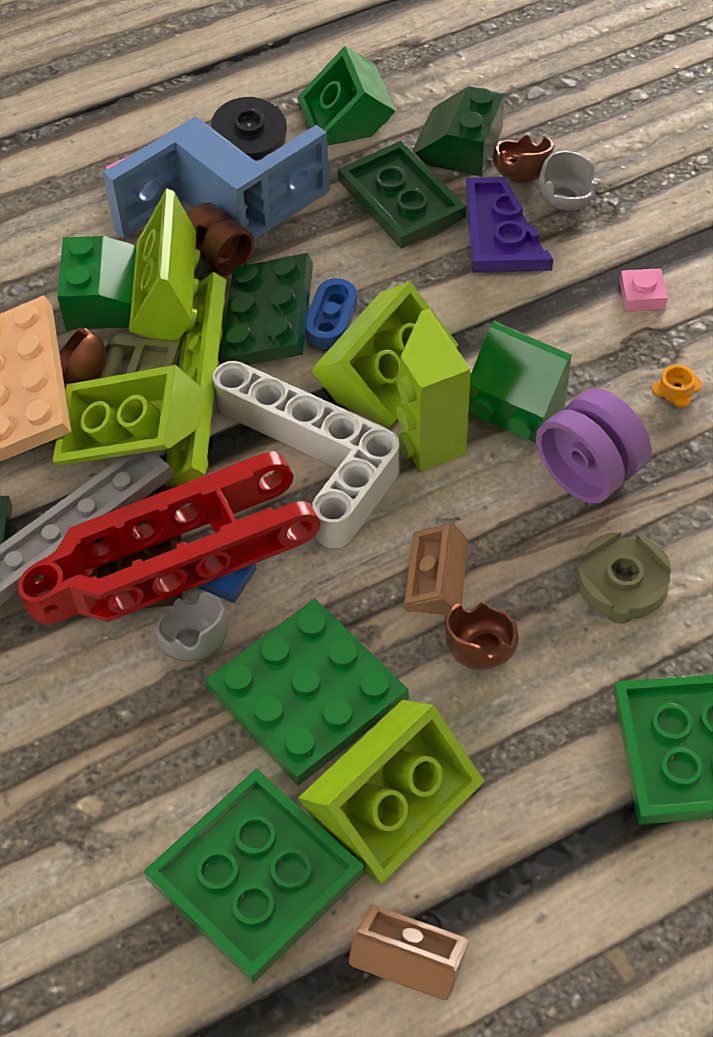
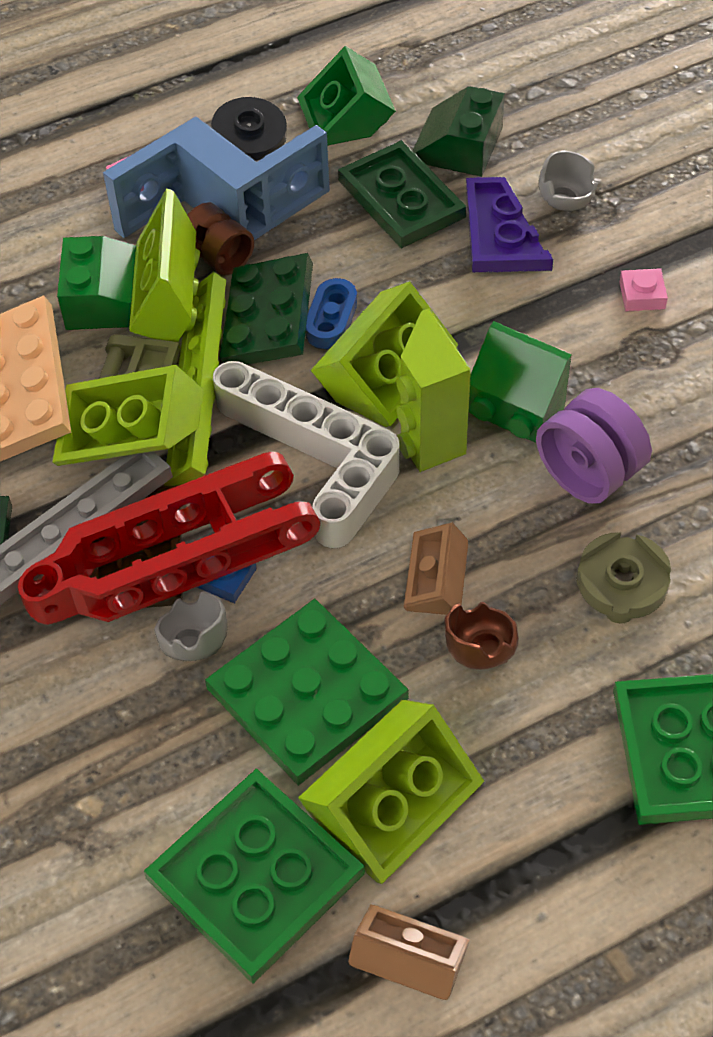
copper hair [59,328,106,389] -> none
copper hair [492,135,555,183] -> none
light orange plate [651,364,702,408] -> none

